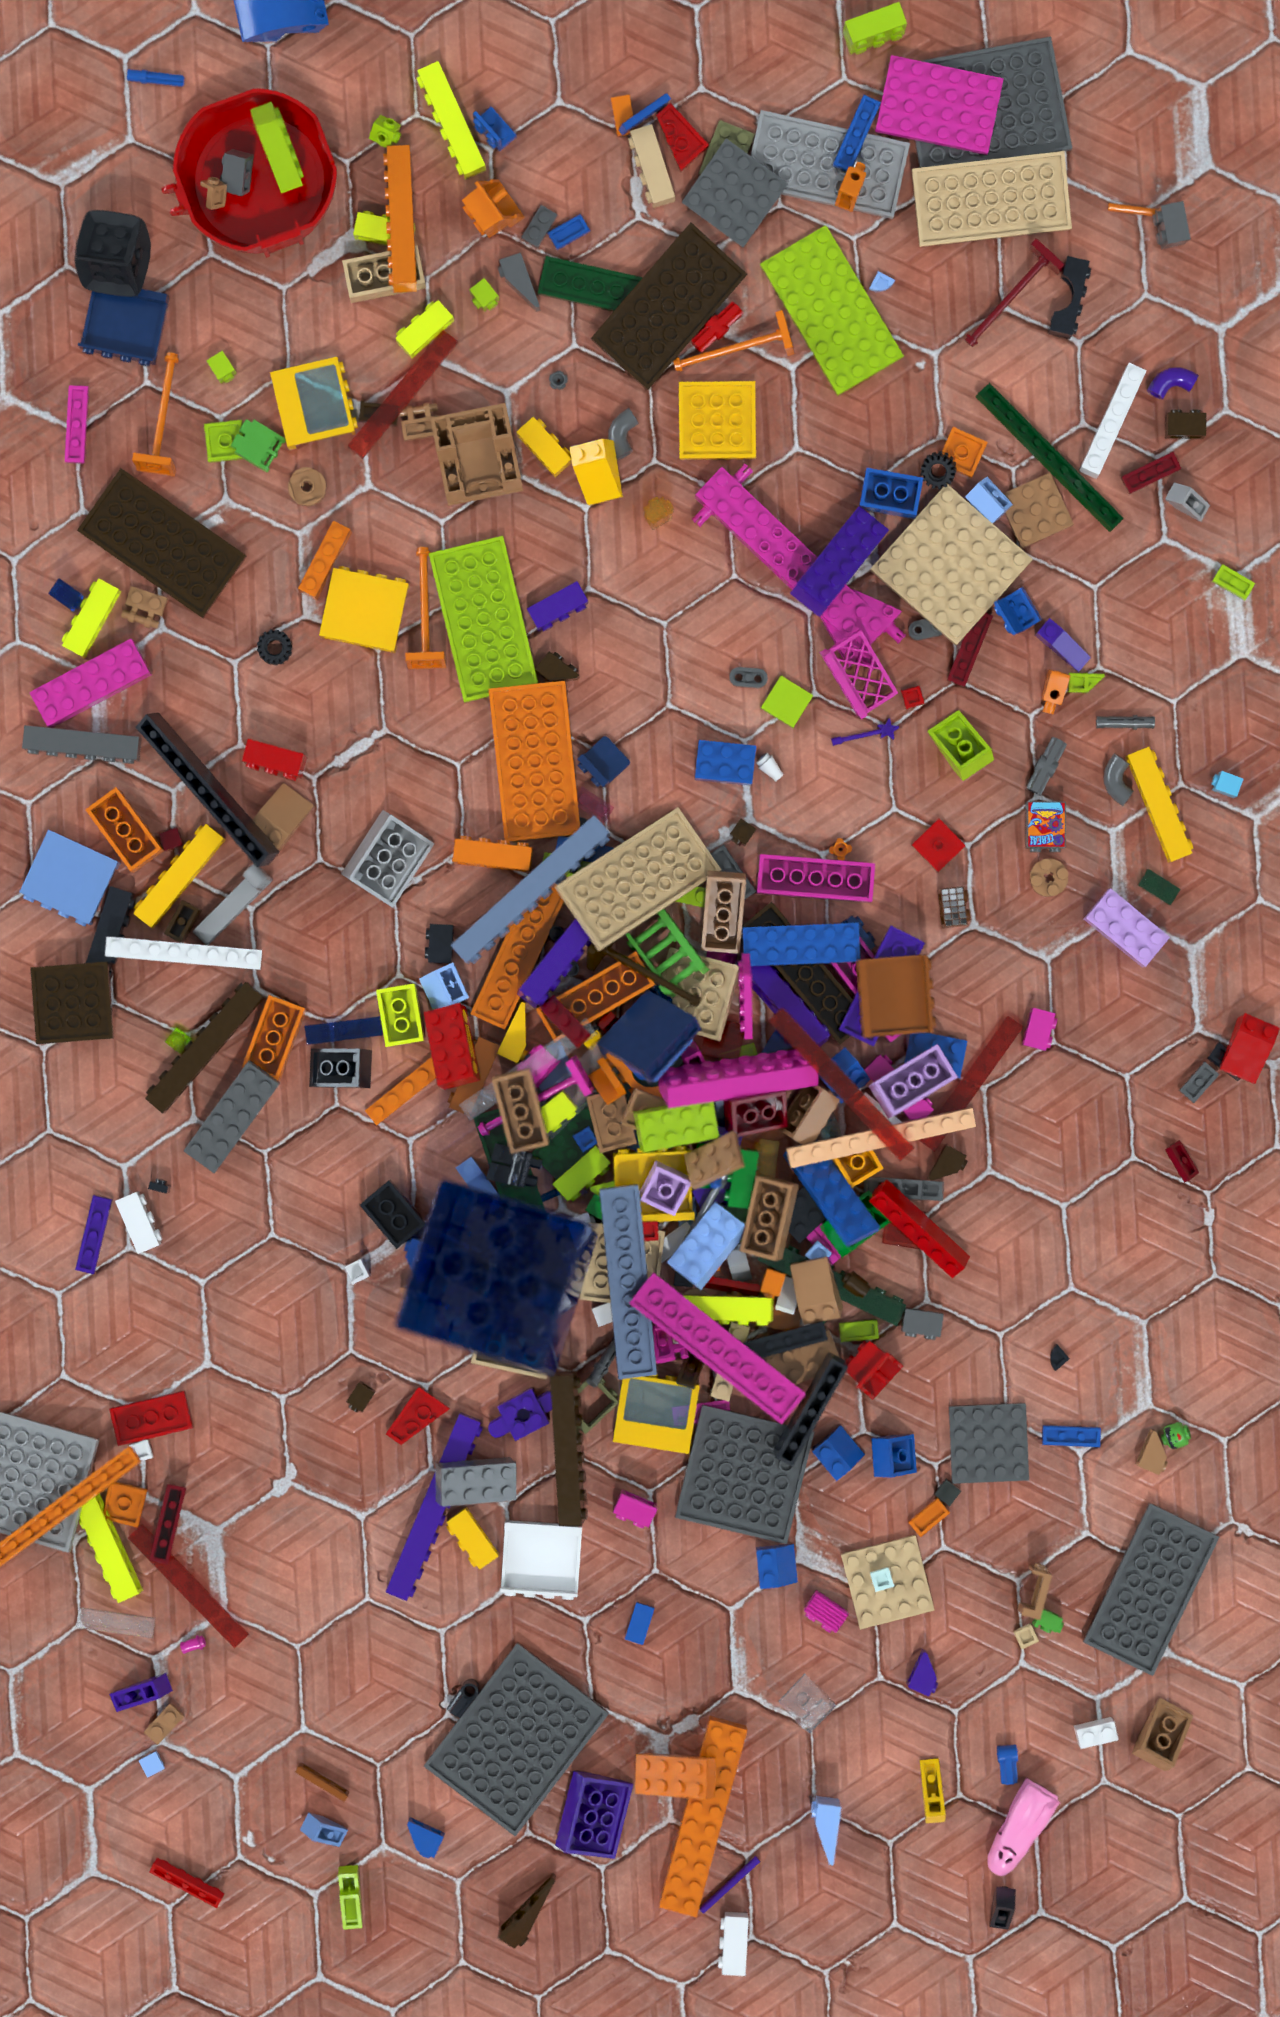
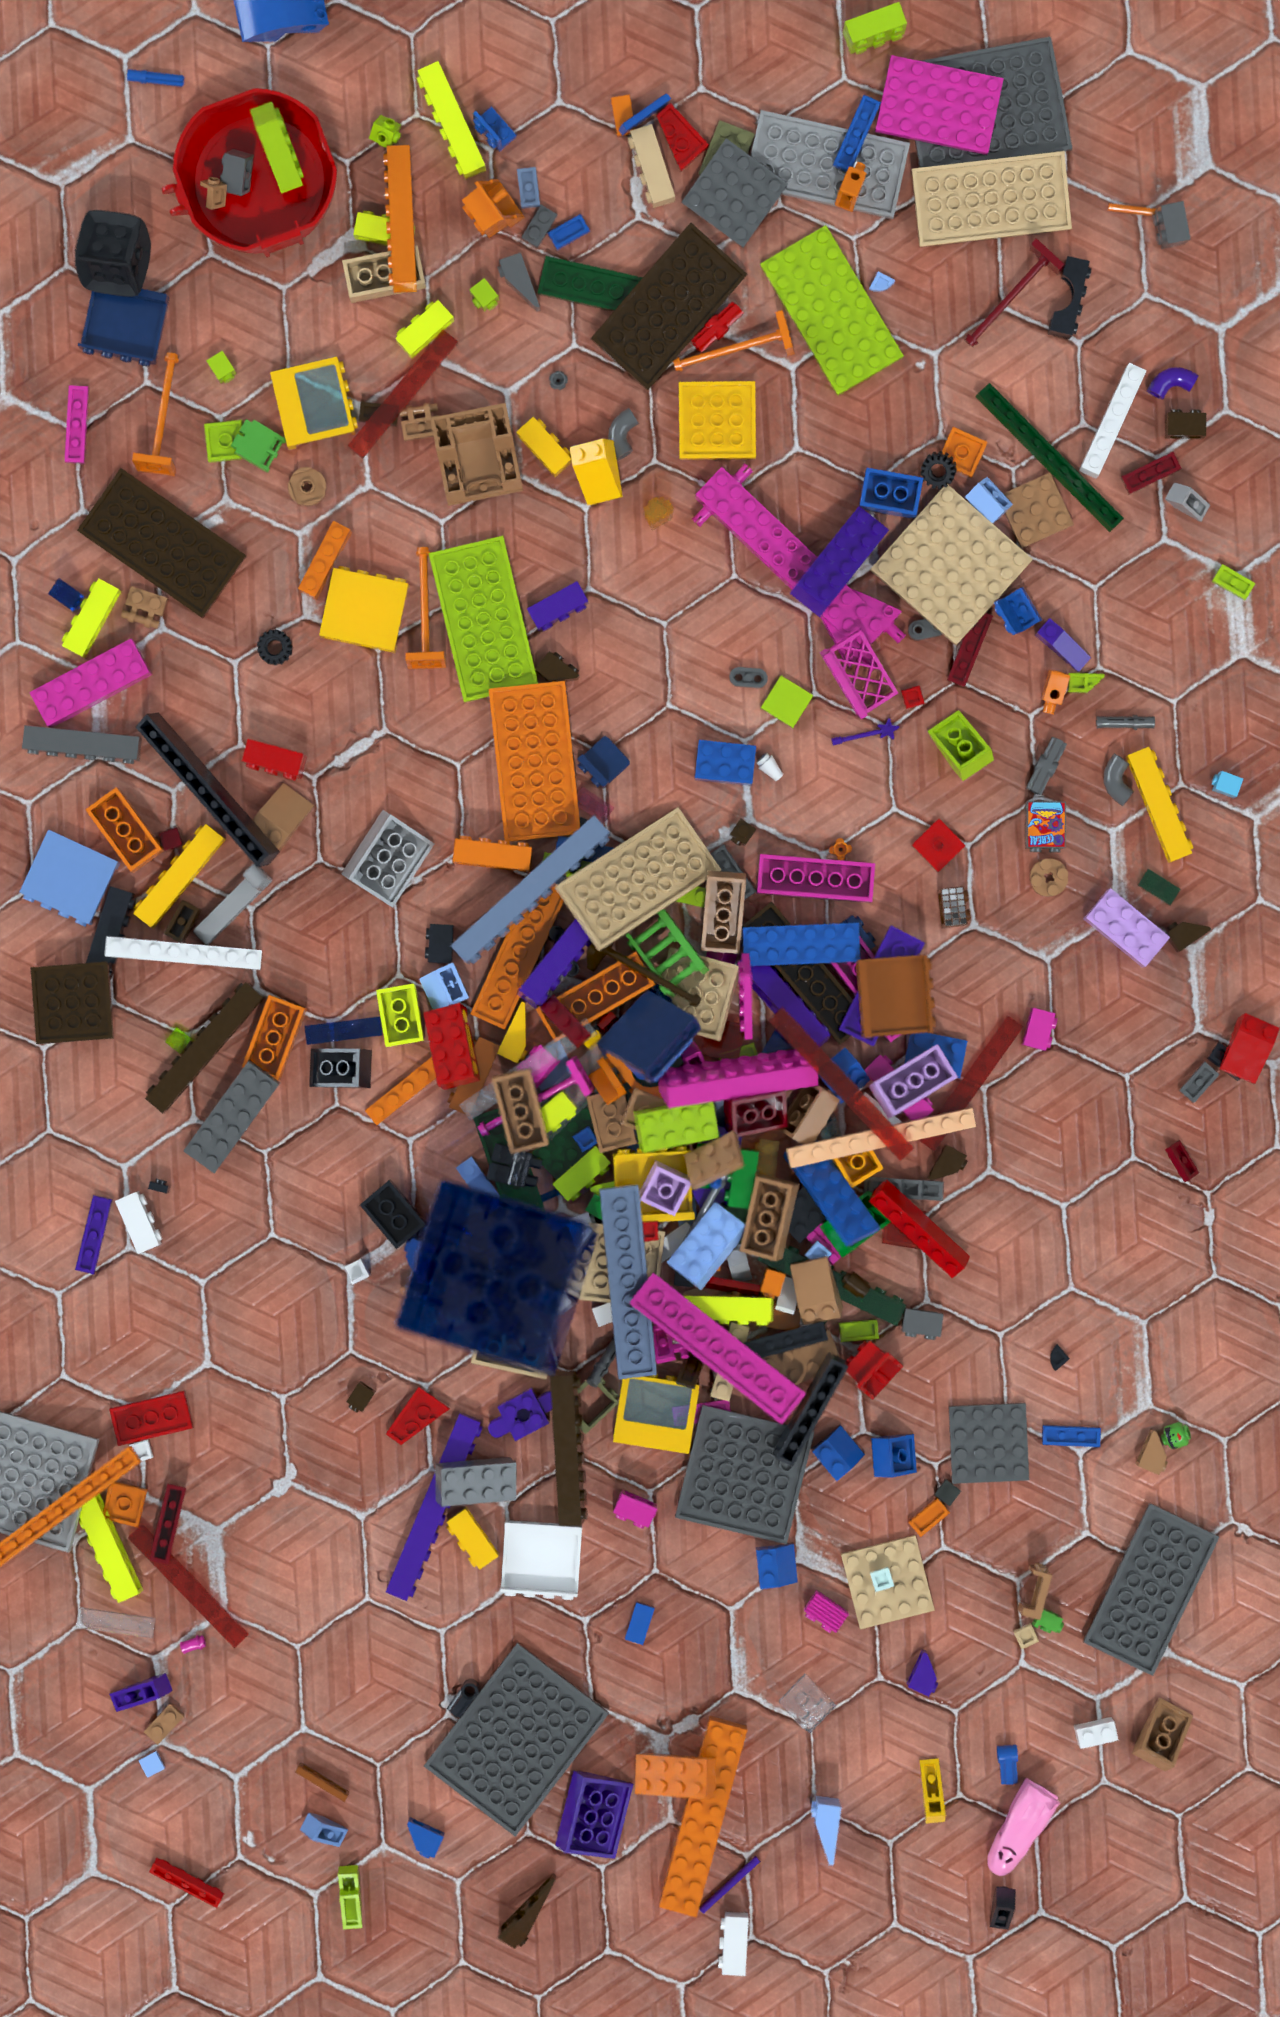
none -> sand blue plate [517,167,540,209]
none -> dark brown slope [1165,921,1211,952]

